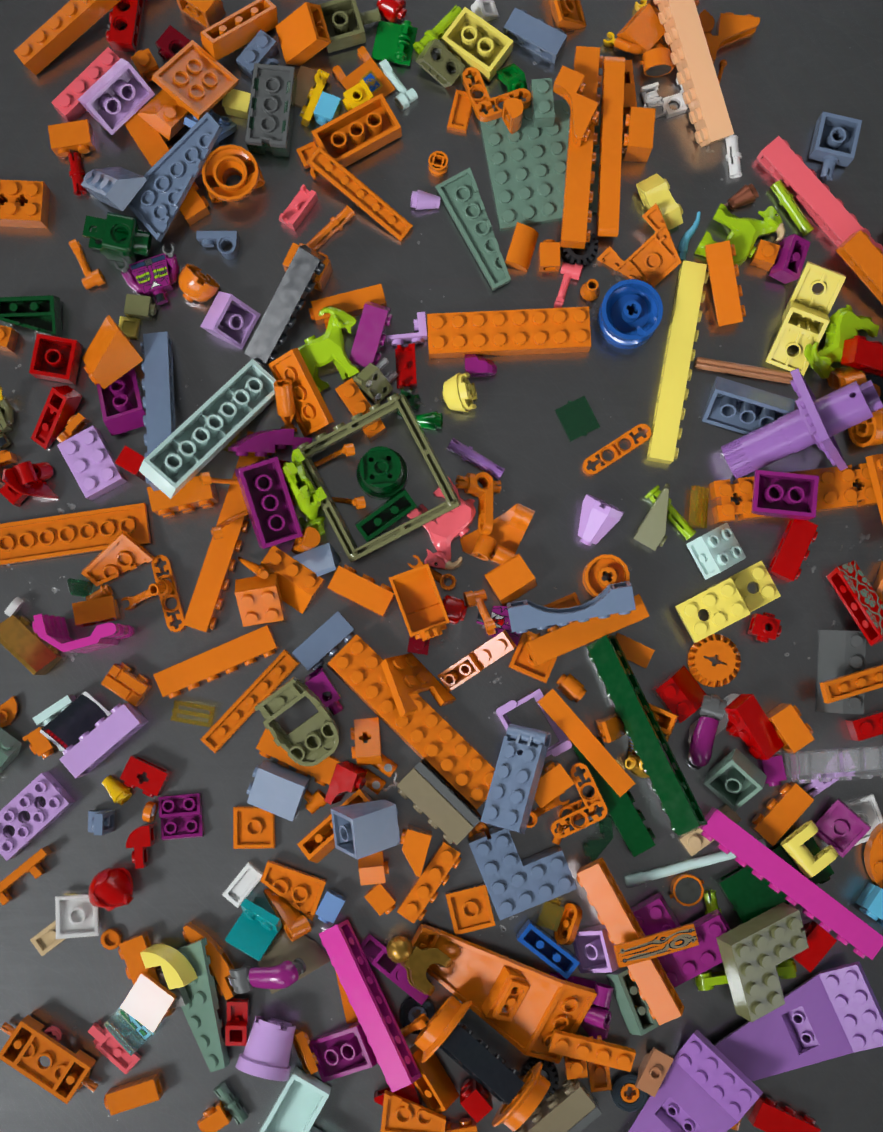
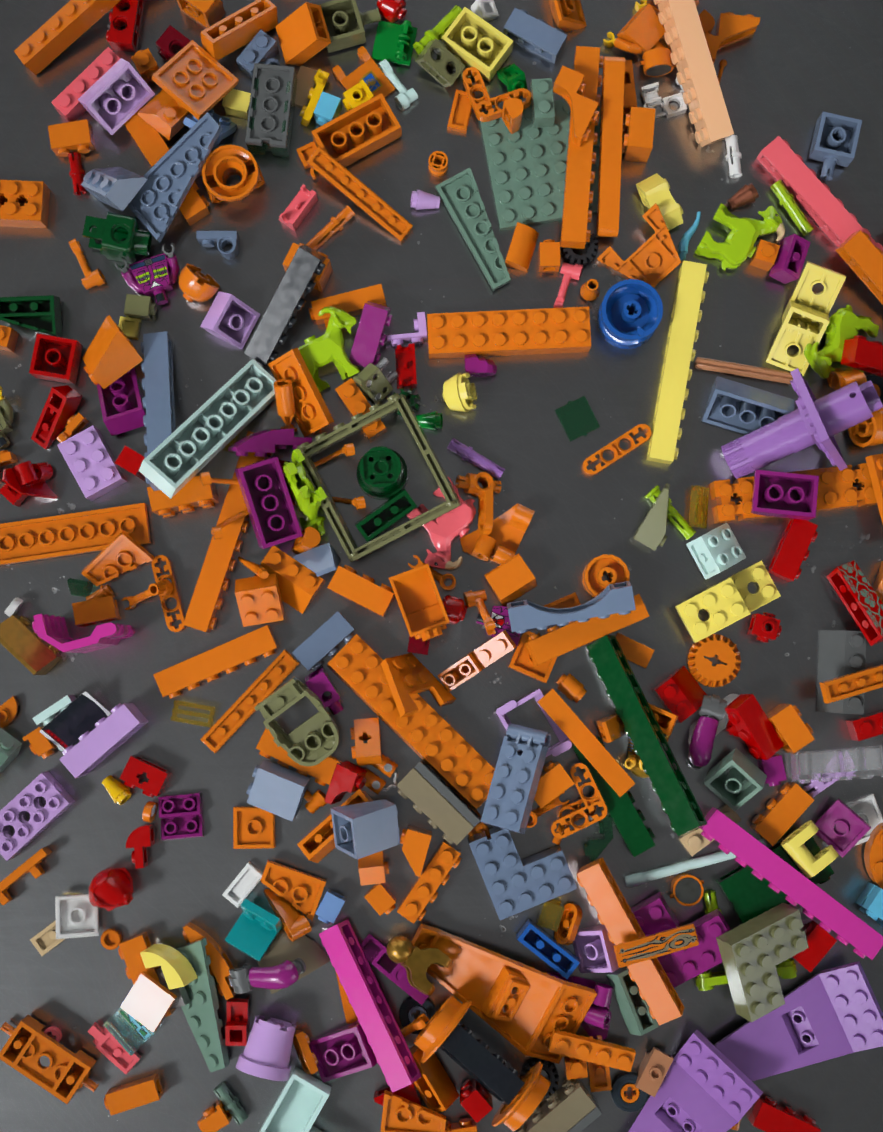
sand blue plate [88,810,115,835] -> none
orange brick [101,662,152,707] -> none
orange plate [445,884,496,936] -> none
lavender cone [578,494,624,546] -> none
orange brick [704,240,746,326] -> none

